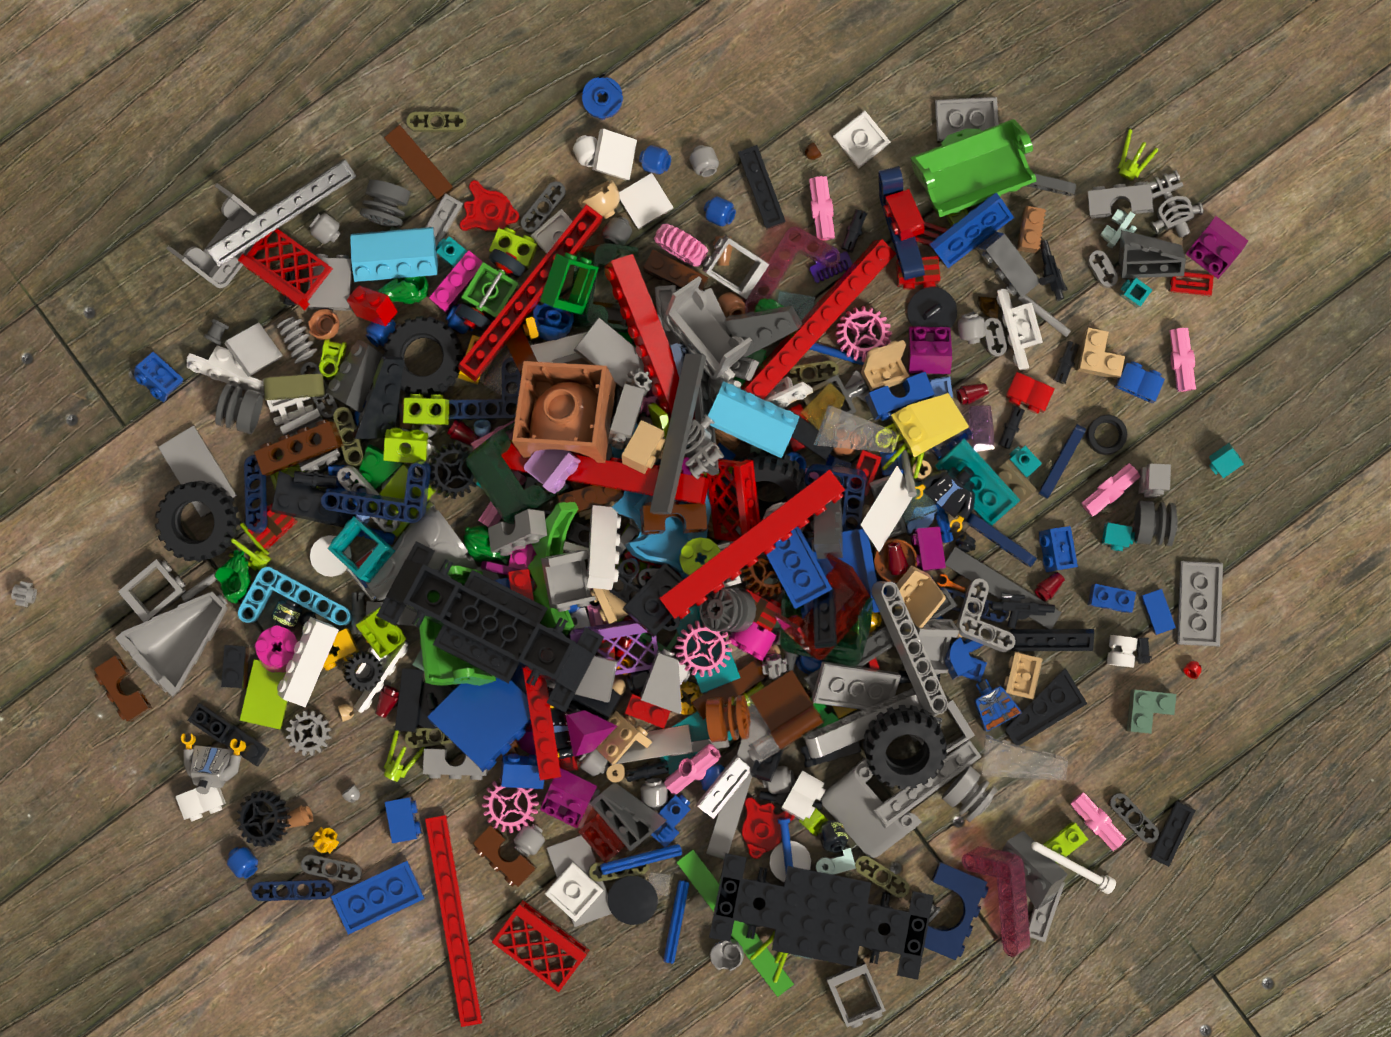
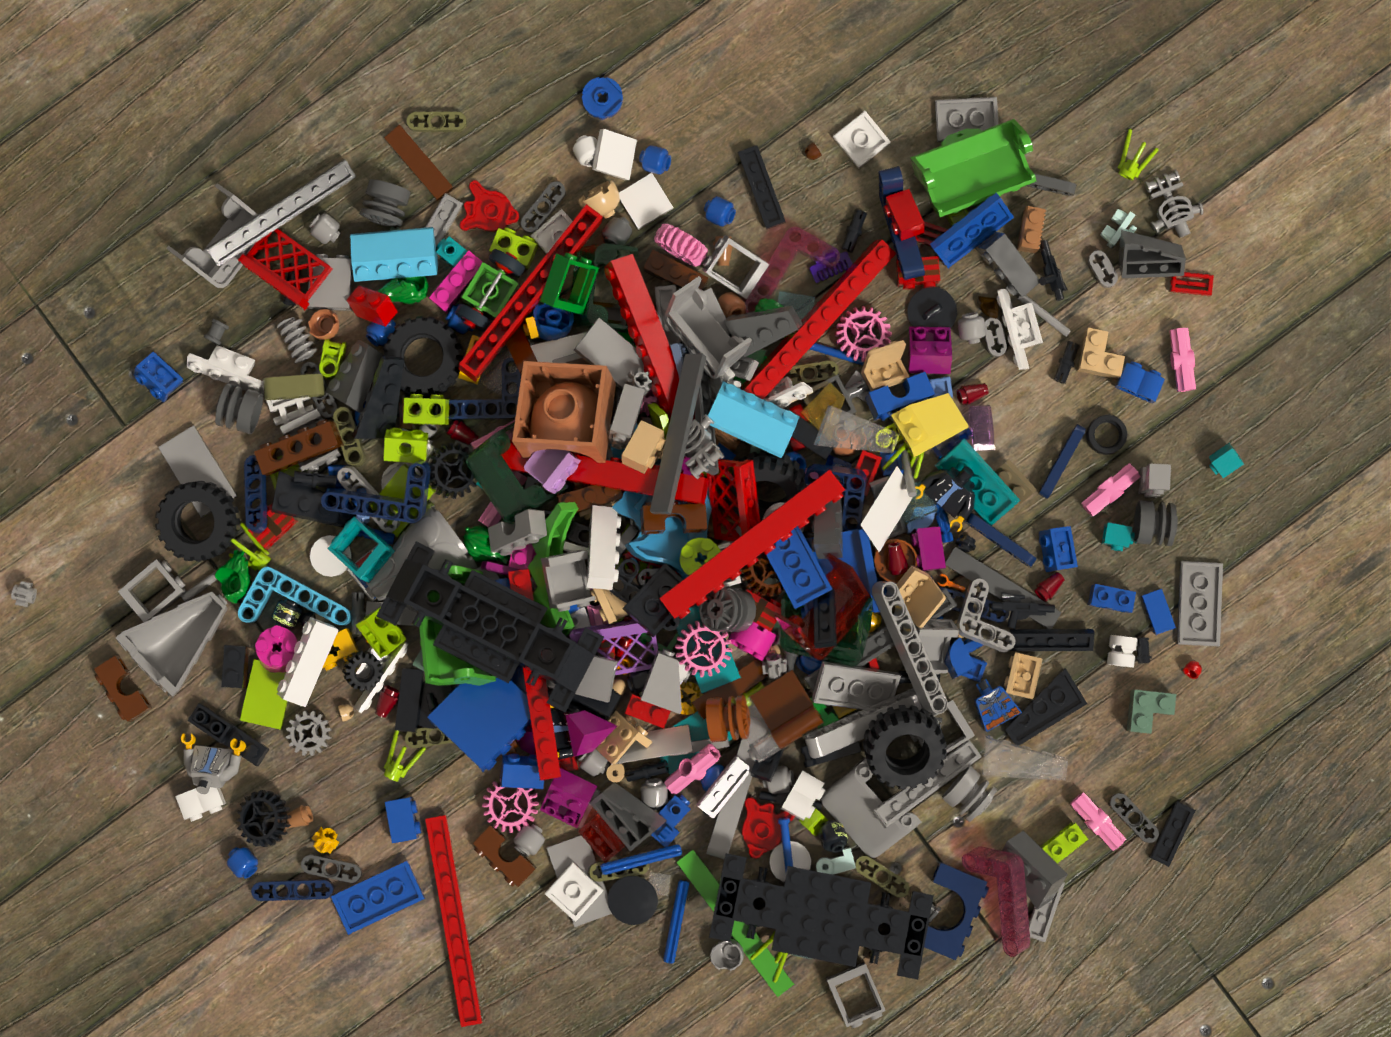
tile [224,323,283,377] -> none
light grey hinge [341,784,360,803] -> none
green wing [355,445,405,490] -> none
light grey arch [423,748,488,780] -> none
light blue hinge [474,419,491,437] -> none
red fence [492,900,590,992] -> none
light grey head [689,145,719,177] -> none
bright pink piece [809,176,835,241] -> none
tan bush [912,460,931,480] -> none
black pin [998,406,1025,449] -> none
red brick [1006,372,1055,414] -> none
teal brick [1009,445,1042,478] -> none
white piece [1031,842,1116,894] -> none
light grey arch [1088,182,1154,219] -> none
teal brick [1120,278,1152,308] -> none
magenta slope [1186,216,1248,279] -> none

